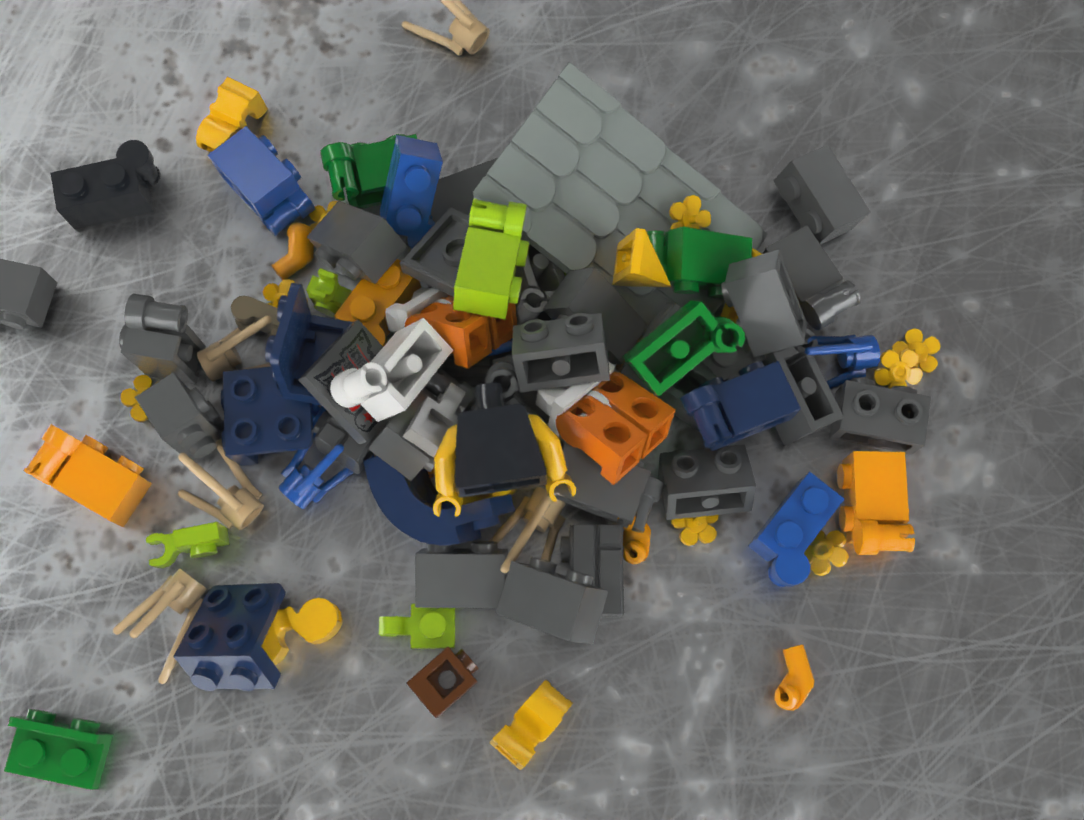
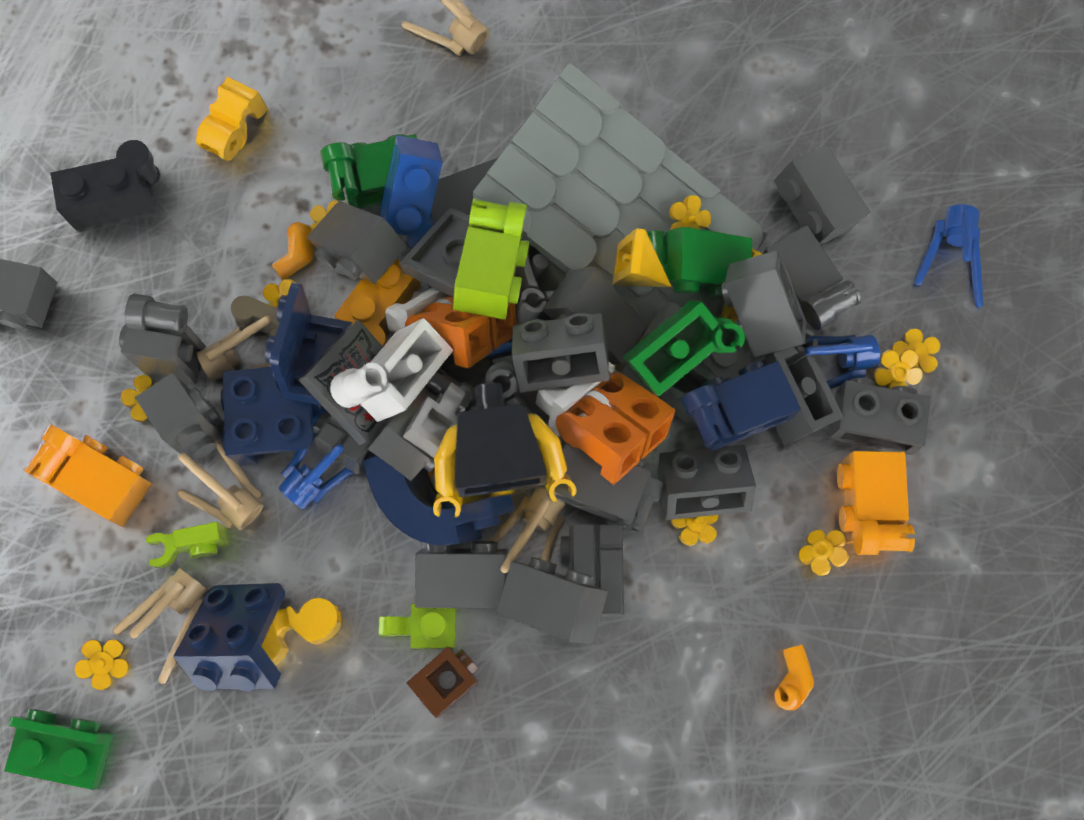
blue hinge [208,126,315,237] -> none
lime plate [306,268,352,317] -> none
yellow leg [489,679,573,770] -> none
light orange arm [617,516,651,564] -> none
blue hinge [748,471,845,587] -> none
none -> yellow plant [75,639,129,690]
none -> blue plant [914,204,983,308]

